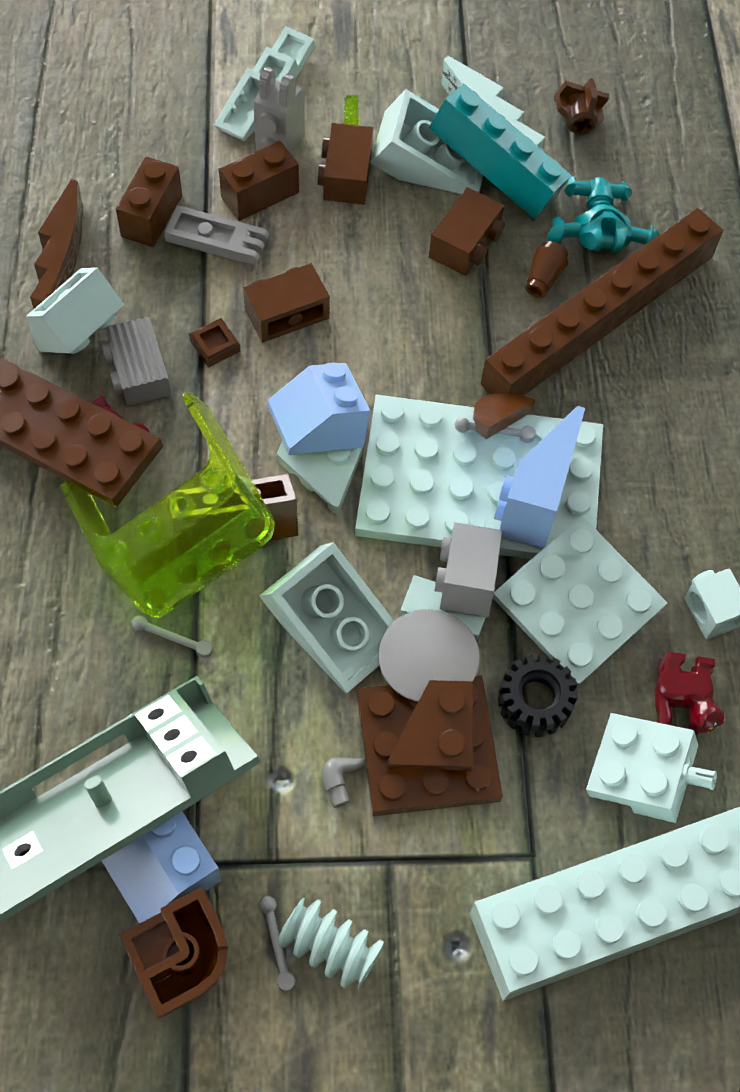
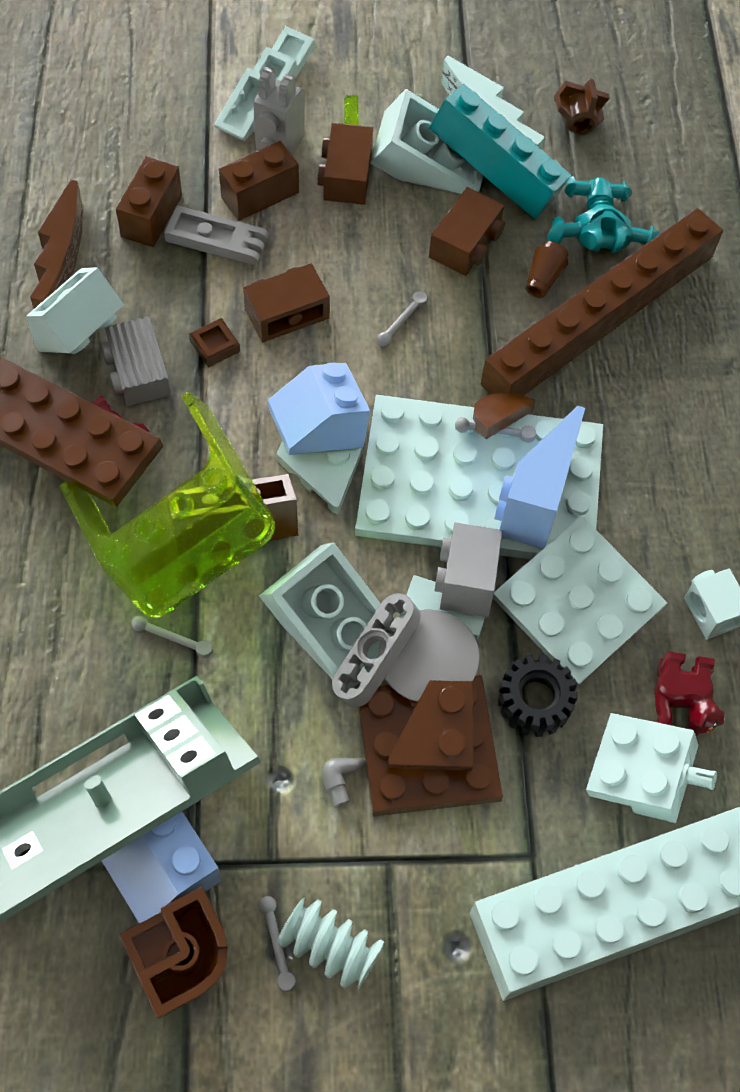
none -> light grey beam [332,593,421,707]
none -> light grey hinge [377,291,427,346]

